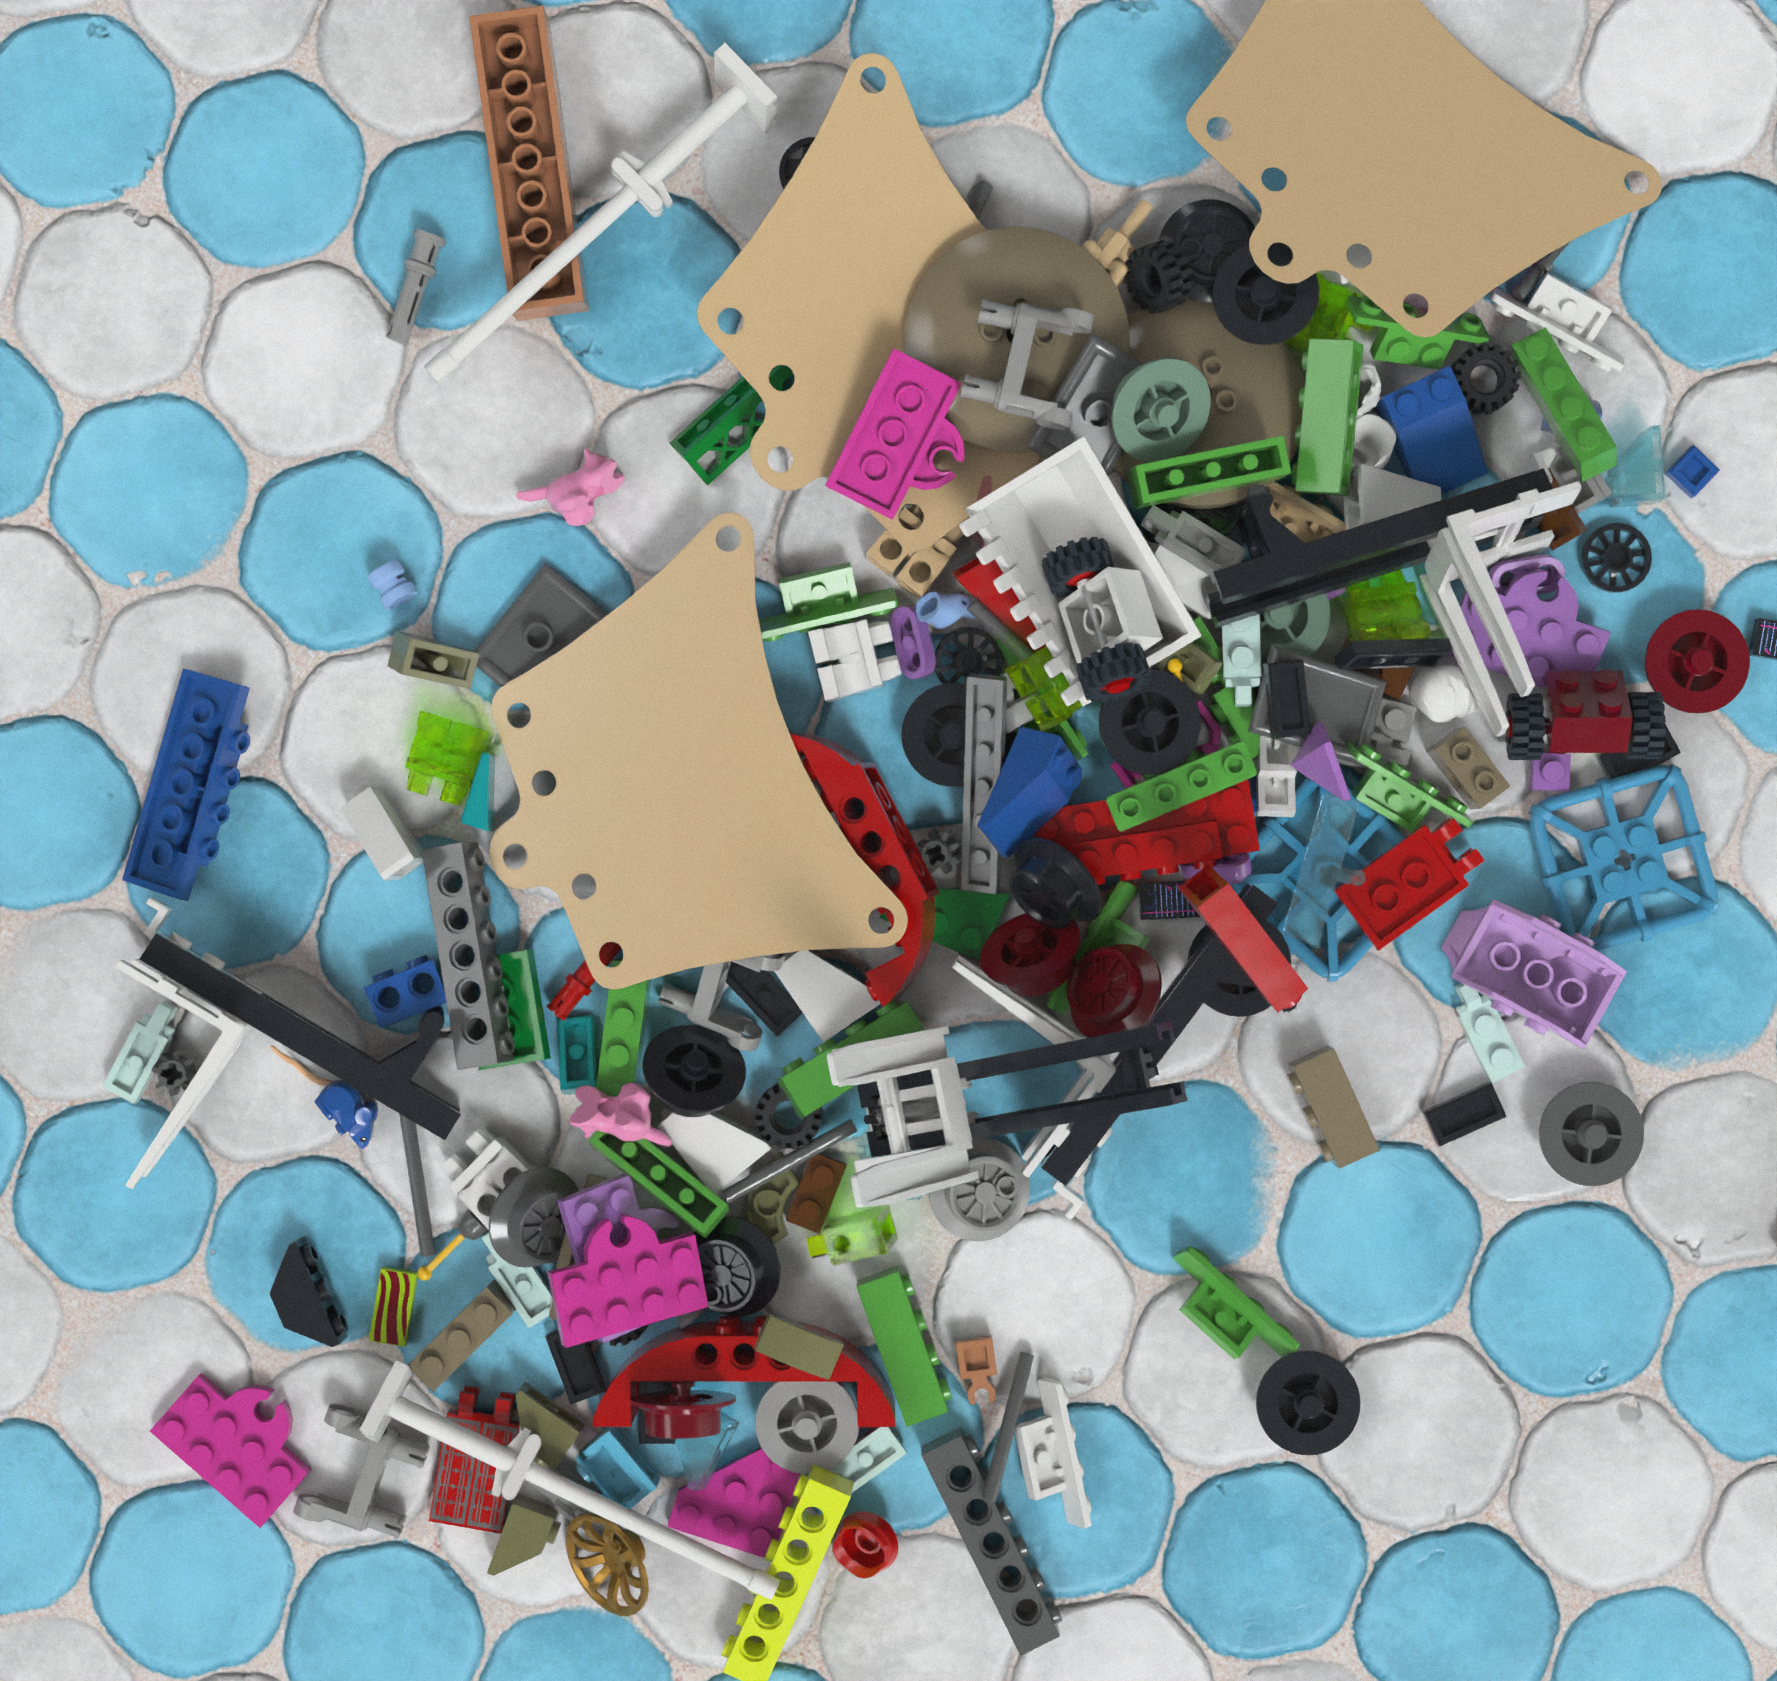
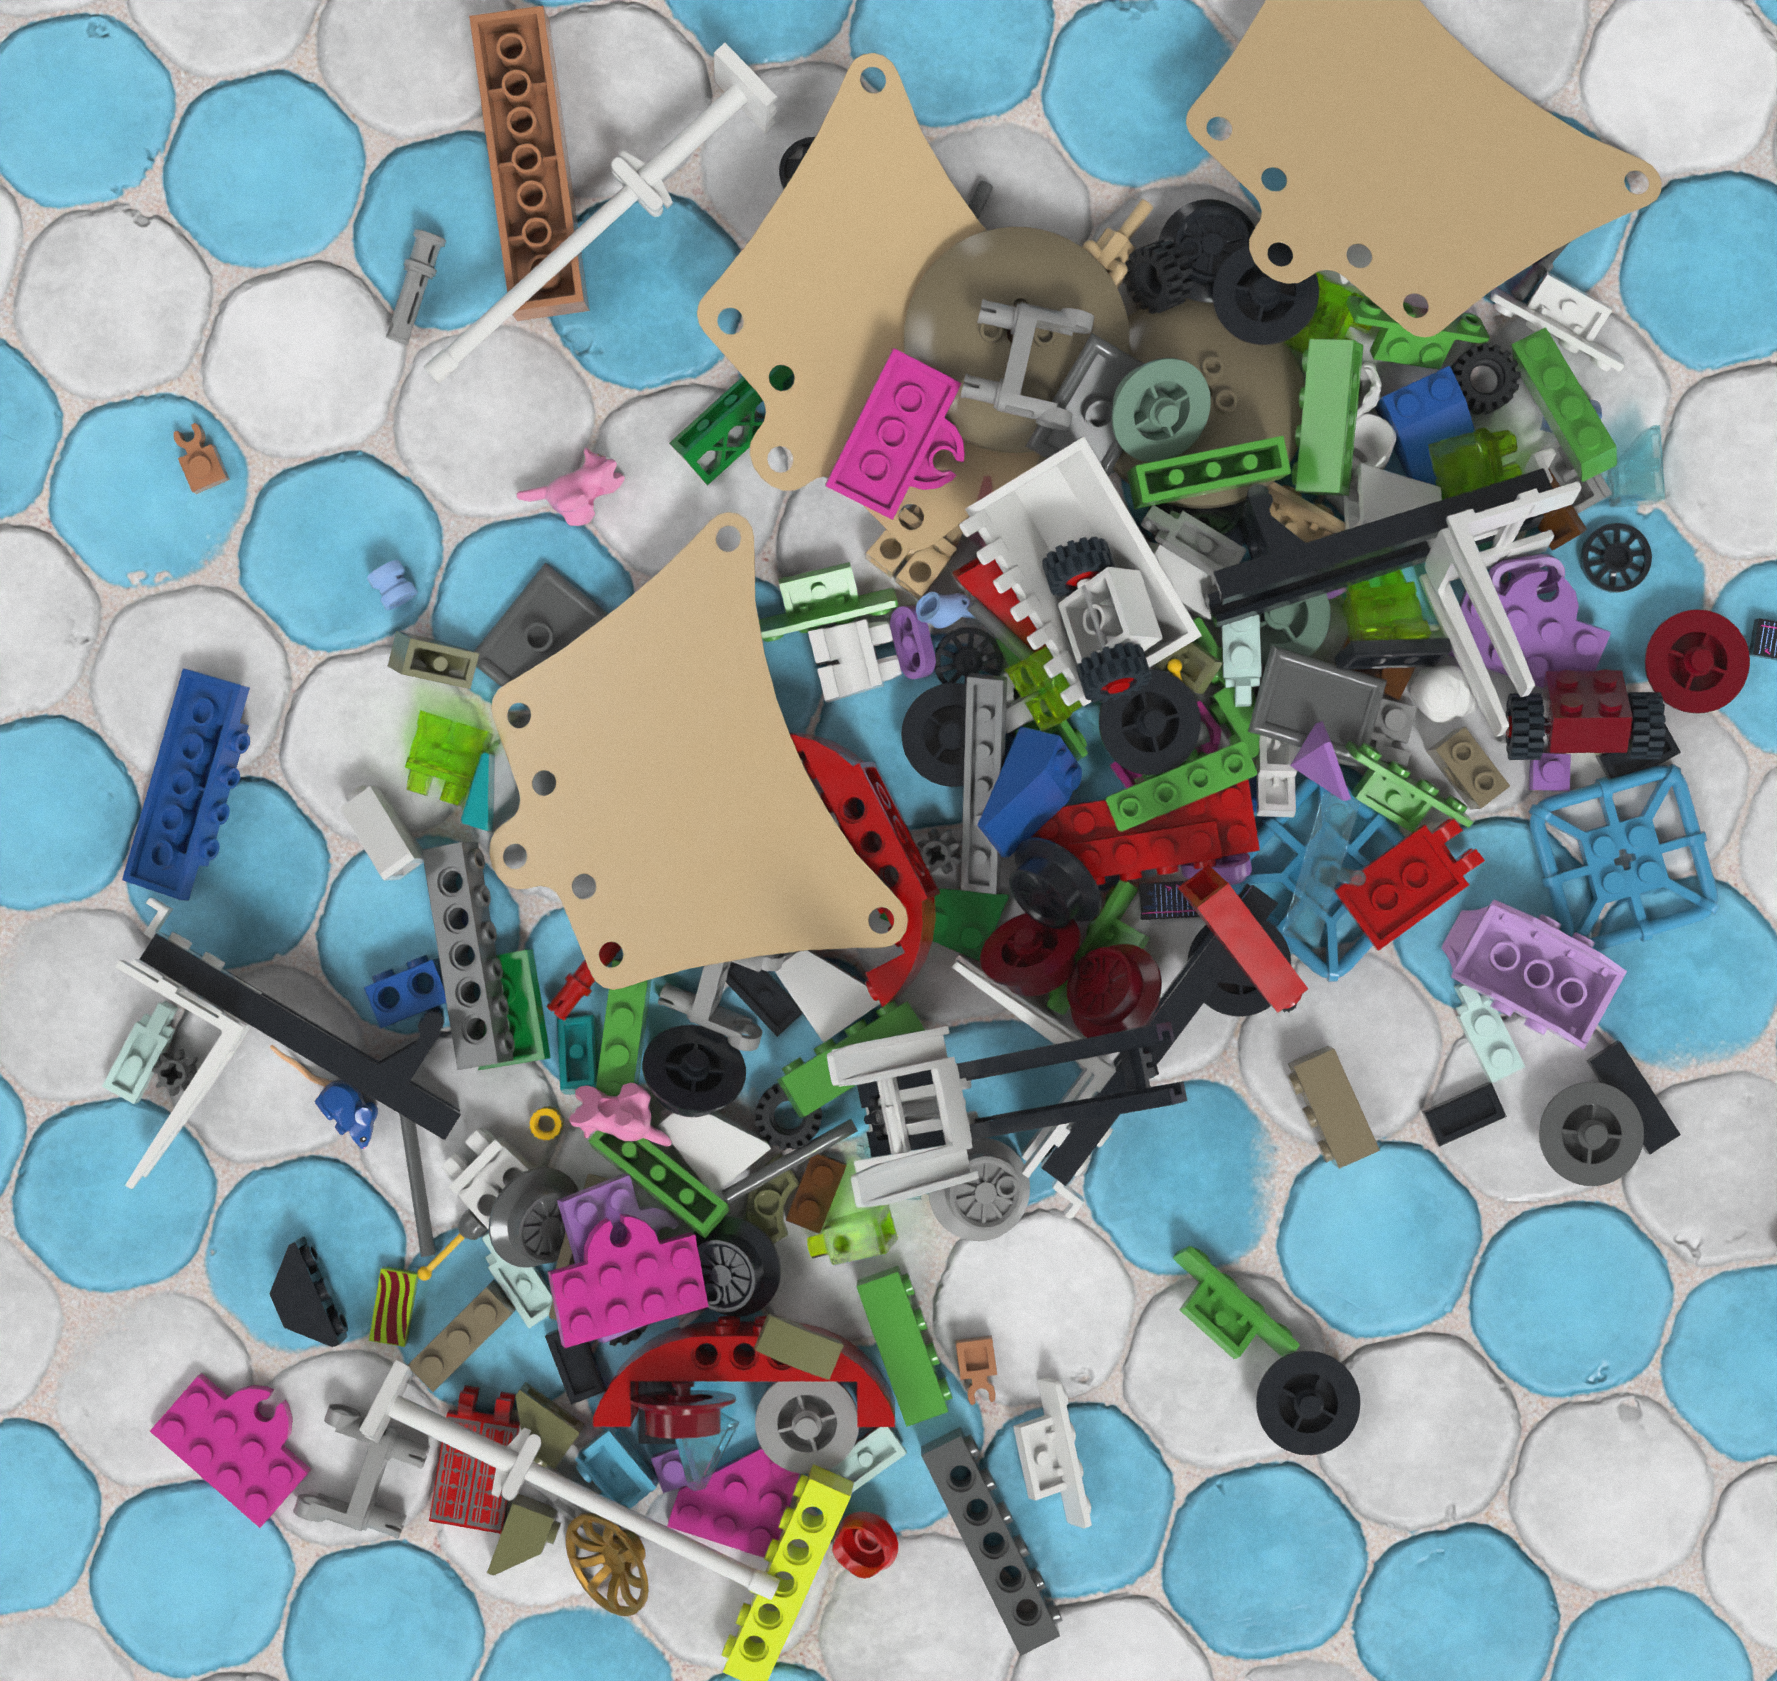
dark grey bar [982,1352,1034,1502] -> none
black tile [1263,659,1311,739] -> none
blue tile [1664,445,1720,498] -> none
none -> nougat plate [173,423,230,494]
none -> yellow axle [529,1106,564,1141]
none -> medium lavender plate [651,1443,699,1493]
none -> clear neon green hips [1428,427,1522,500]
none -> black tile [1586,1041,1681,1155]

